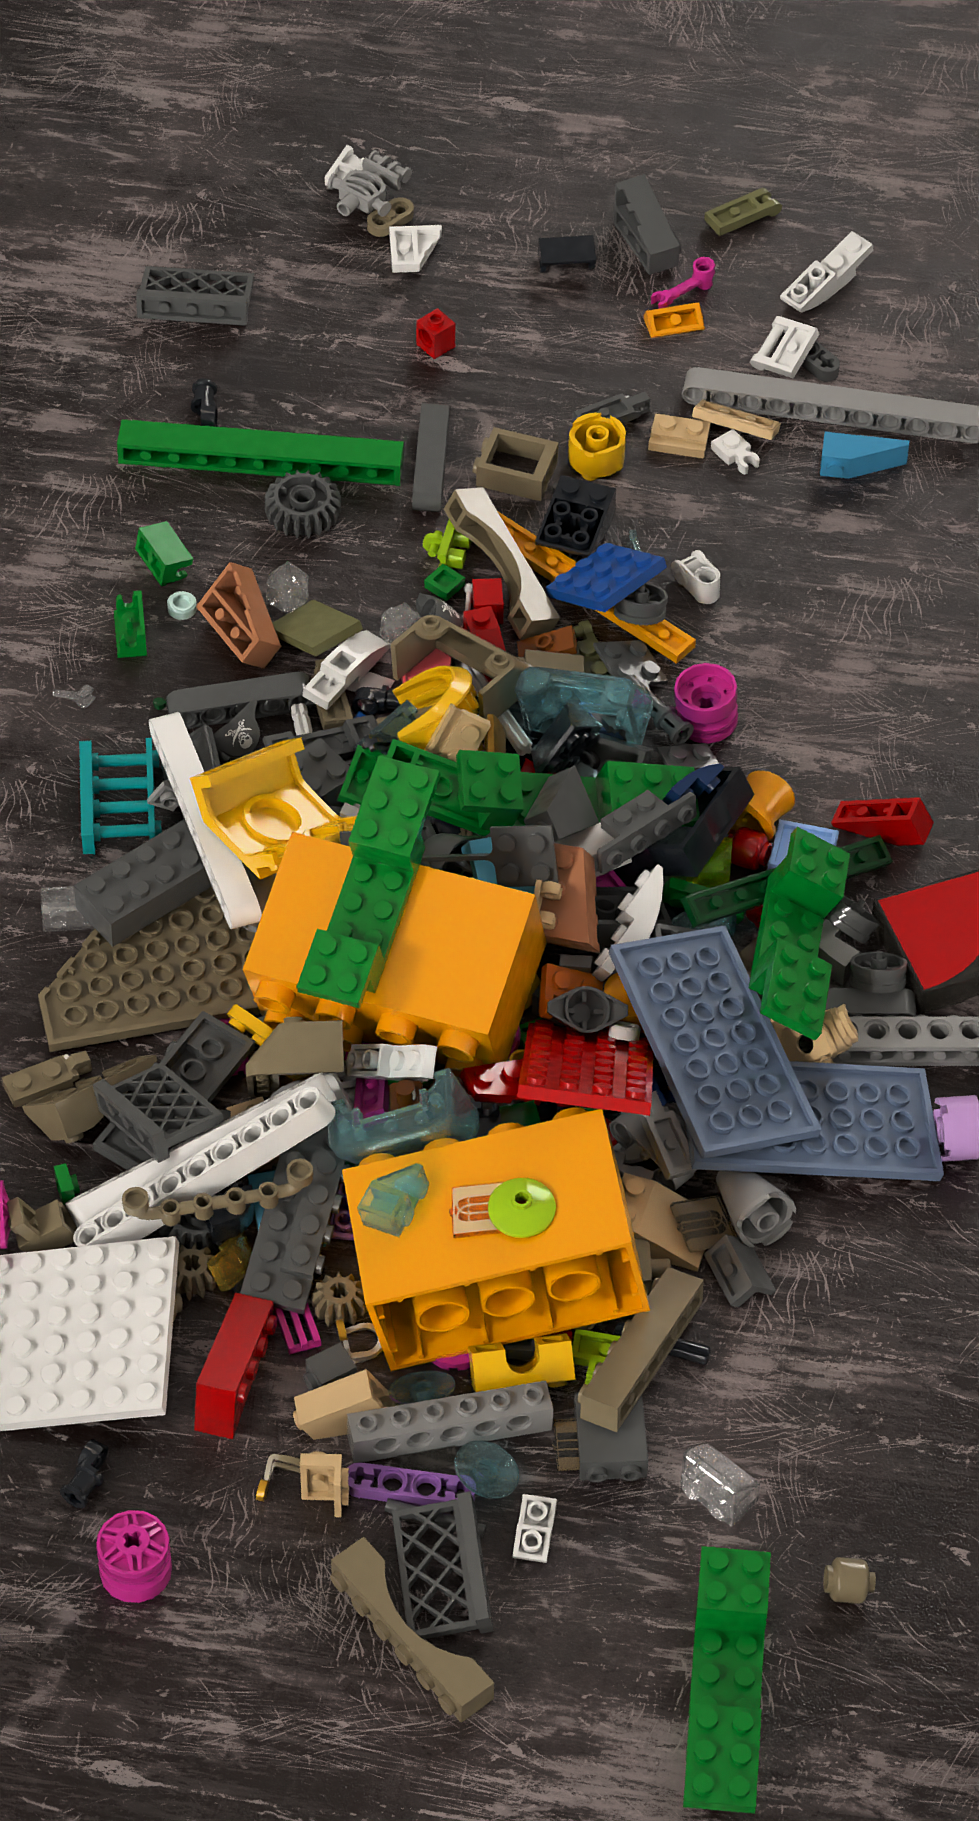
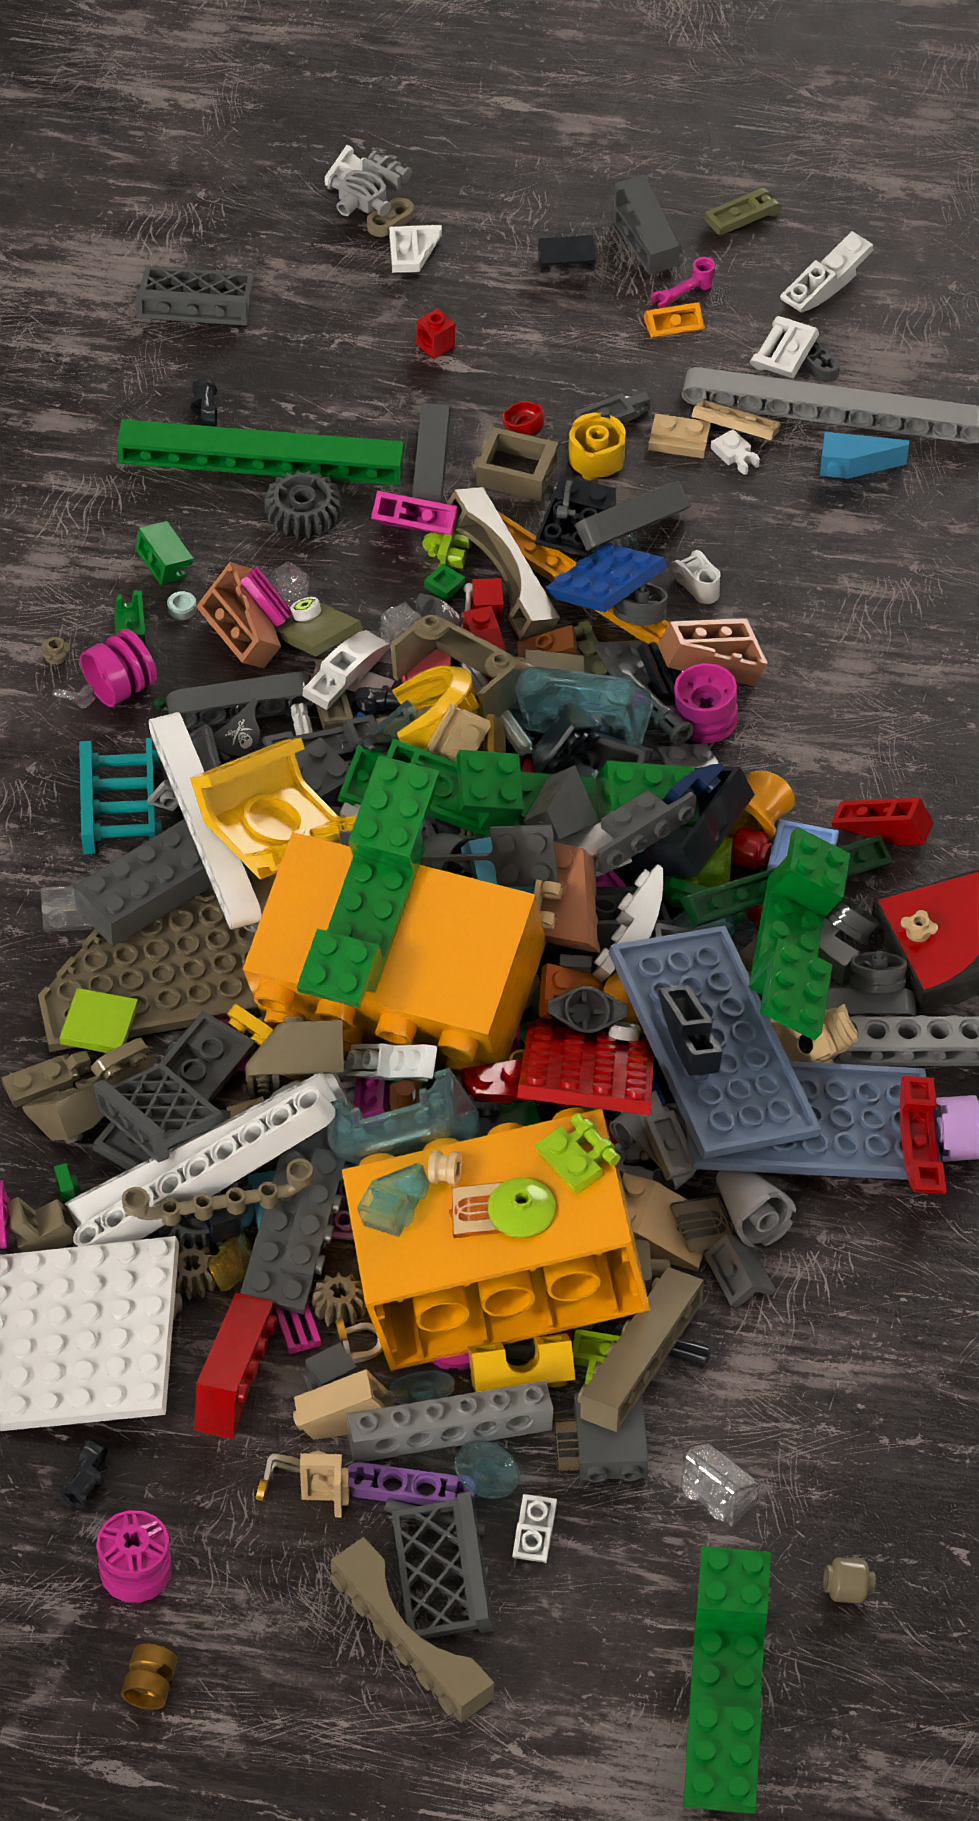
none -> dark tan plate [41,637,70,664]
none -> lime tile [60,988,138,1053]
none -> dark pink wheel [80,629,157,707]
none -> dark tan plate [90,1038,149,1081]
none -> pearl gold wheel [121,1644,178,1710]
none -> dark pink tile [240,566,292,628]
none -> white tile [290,597,322,621]
none -> dark pink slope [371,490,459,535]
none -> tan wheel [428,1150,463,1186]
none -> red hair [502,401,545,437]
none -> lime plate [535,1113,621,1195]
none -> dark grey piece [557,480,576,519]
none -> dark grey beam [574,480,691,551]
none -> black tile [637,642,679,699]
none -> nougat wedge [657,618,768,686]
none -> black slope [658,985,723,1076]
none -> red slope [900,1076,946,1194]
none -> tan plate [901,910,938,942]

